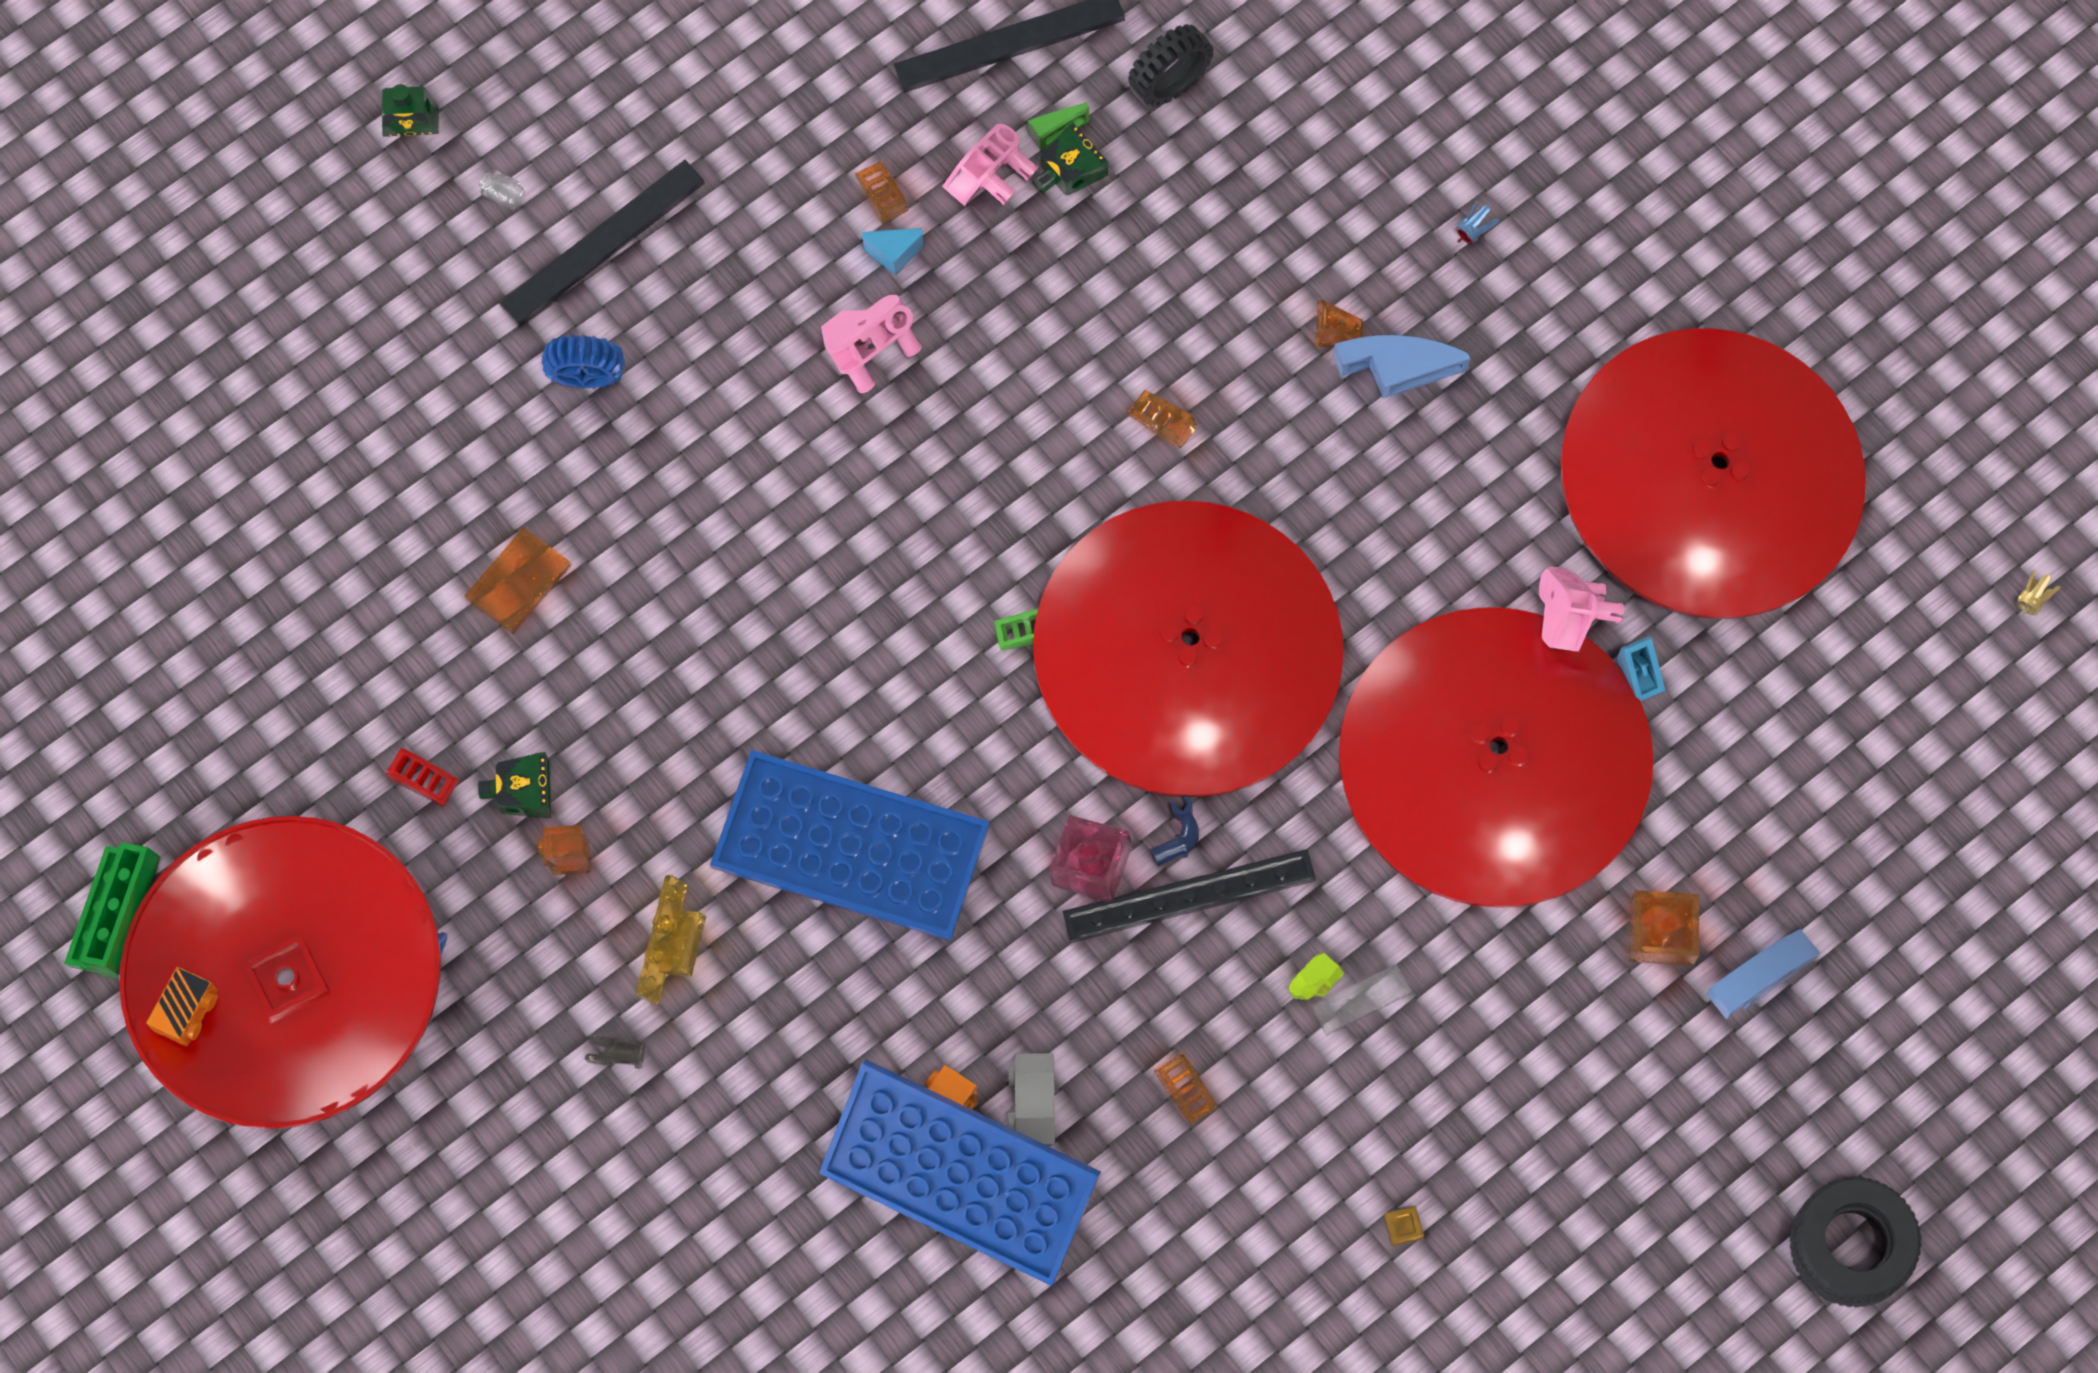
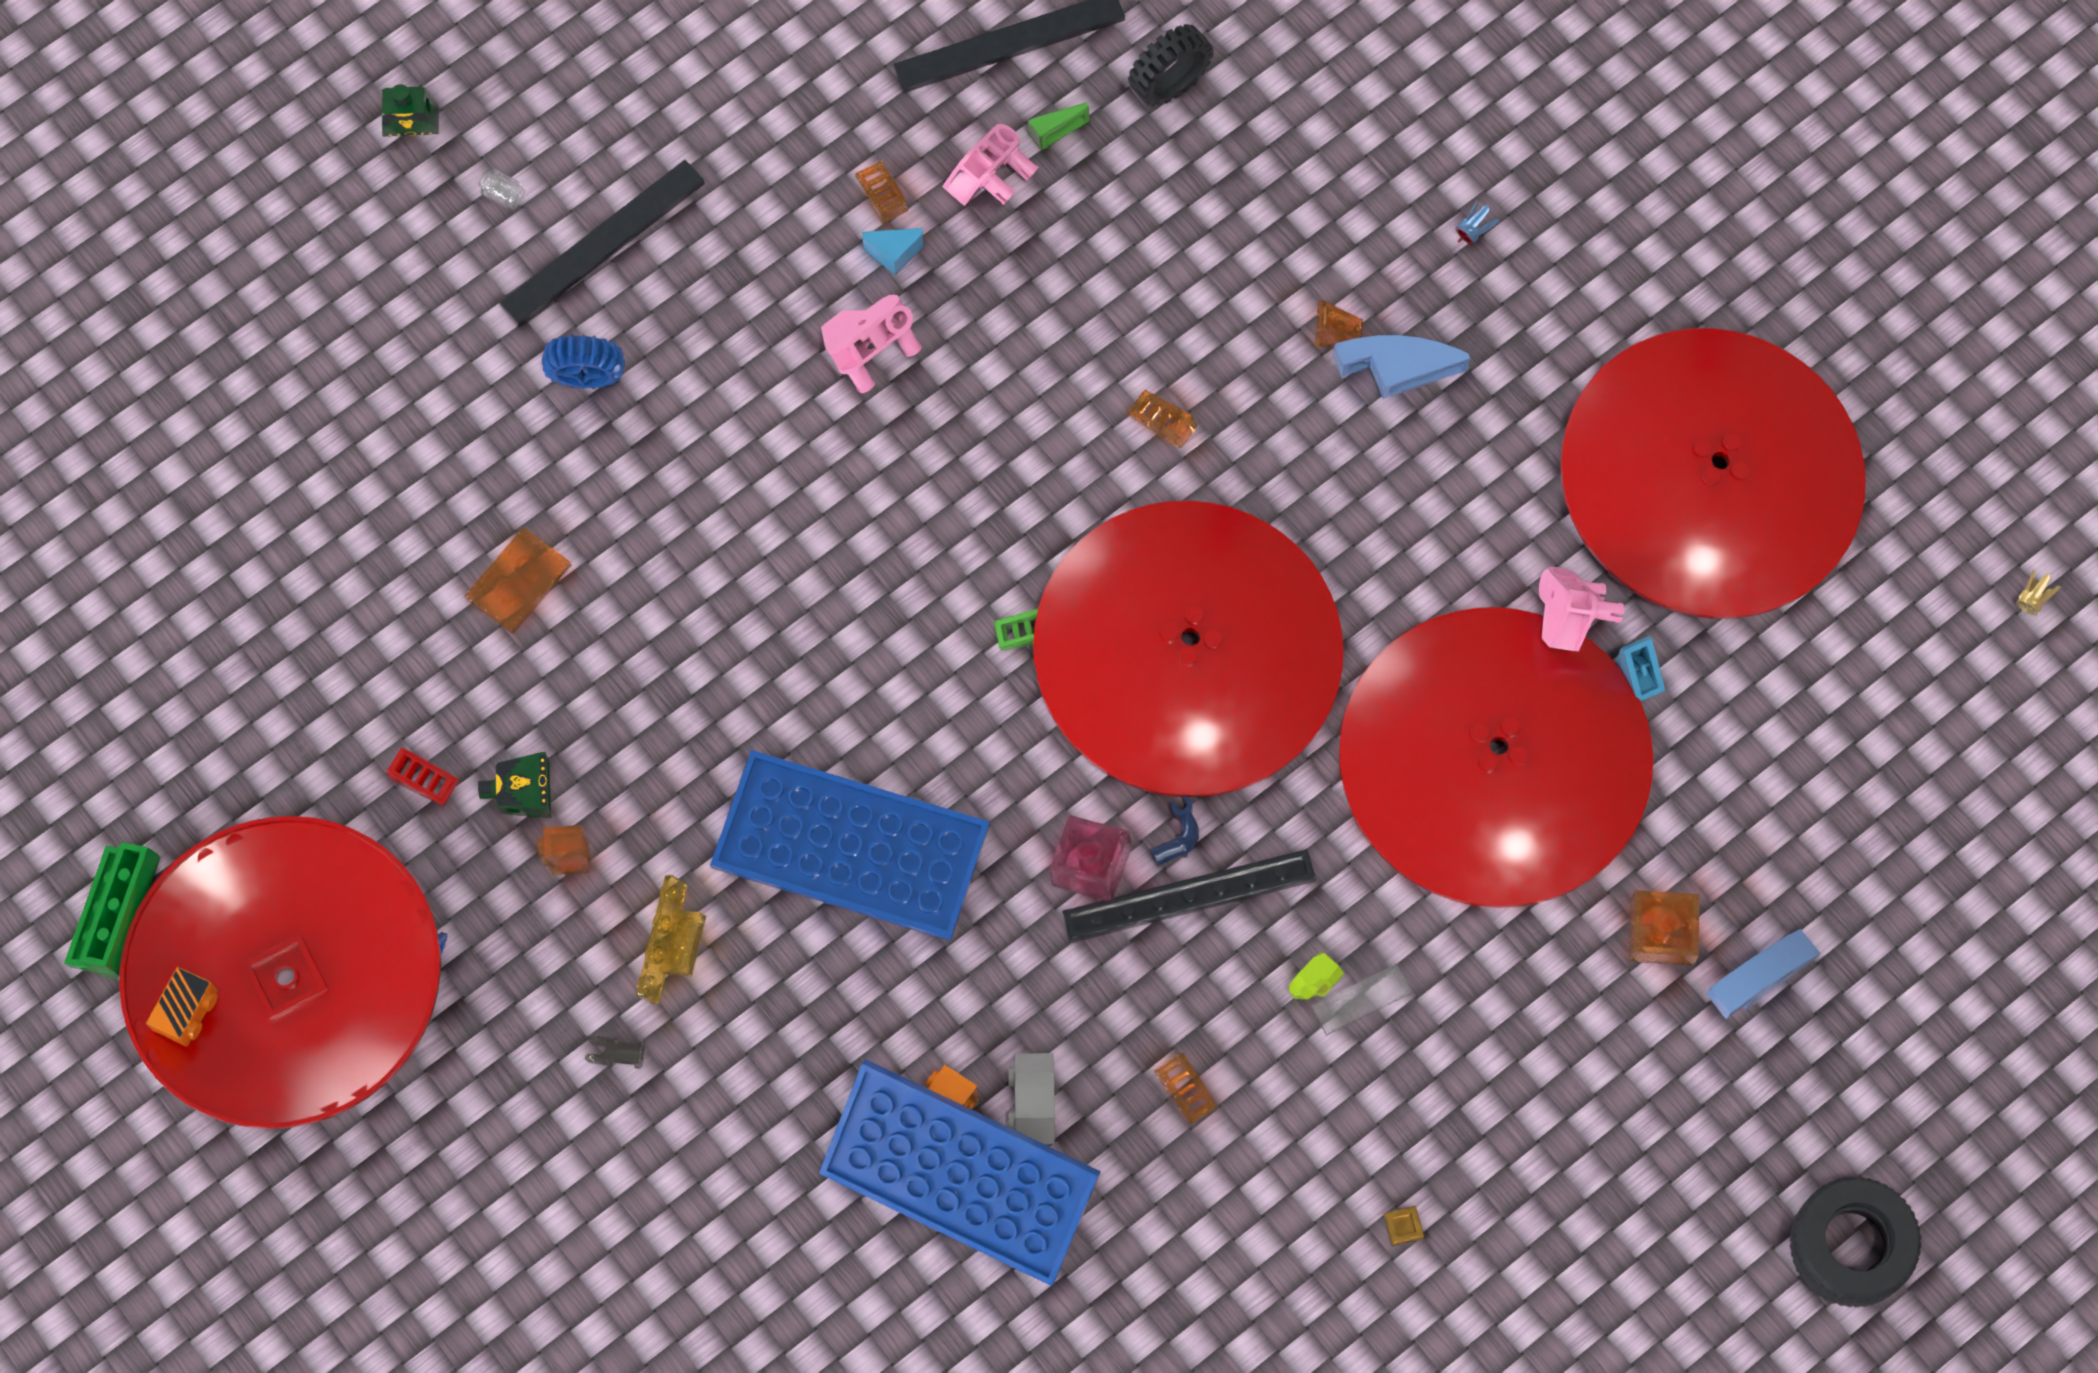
dark green torso [1034,122,1108,195] -> none

